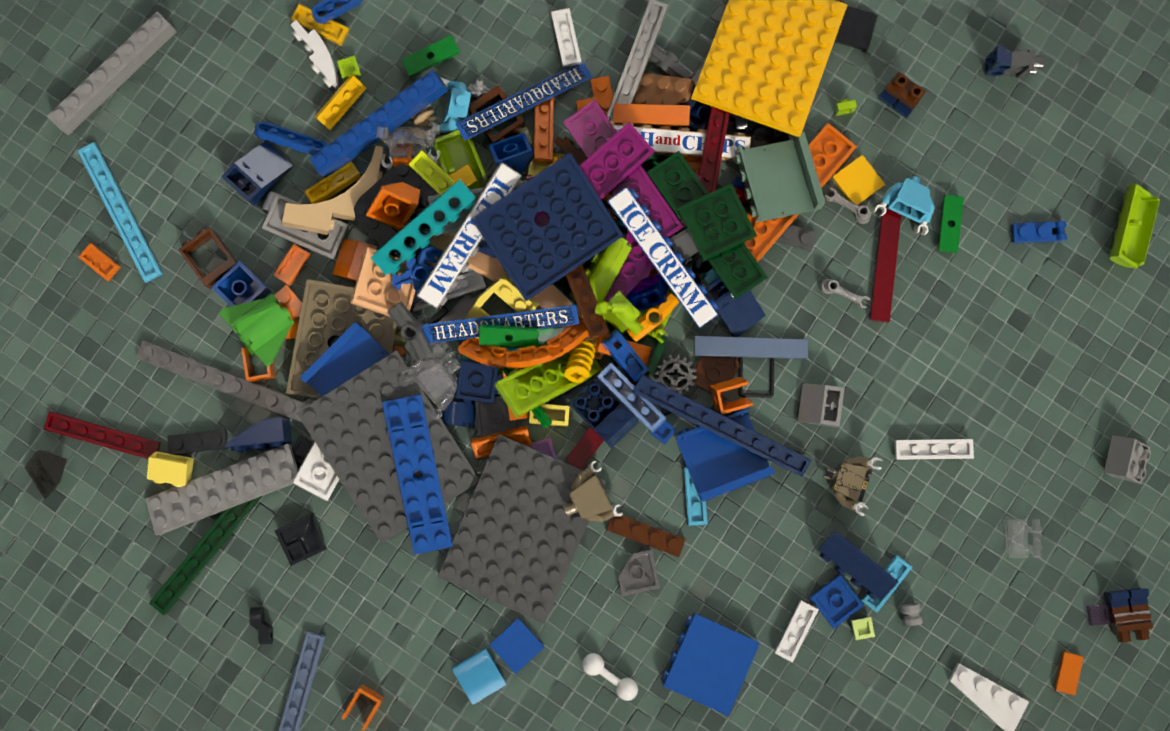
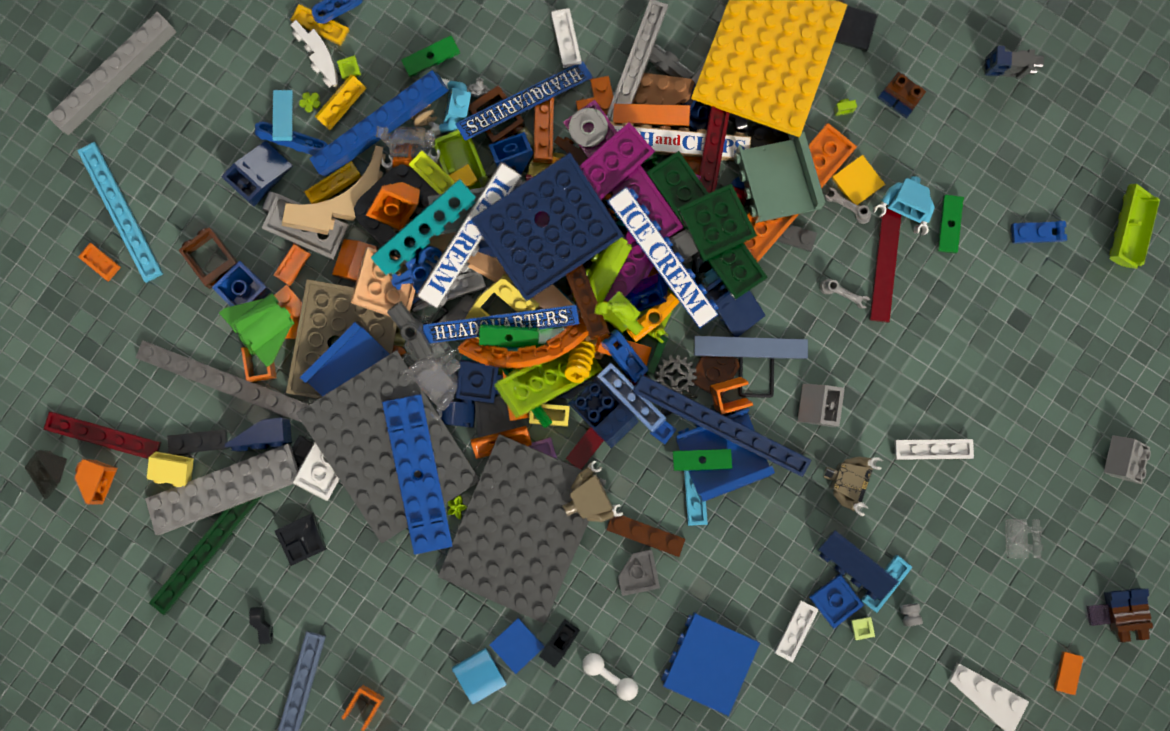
none -> orange slope [75,459,118,504]
none -> medium azure tile [272,90,293,141]
none -> lime plant [299,92,321,112]
none -> lime plant [447,496,468,519]
none -> black slope [539,619,580,668]
none -> light grey tile [569,108,608,147]
none -> green tile [673,449,732,471]

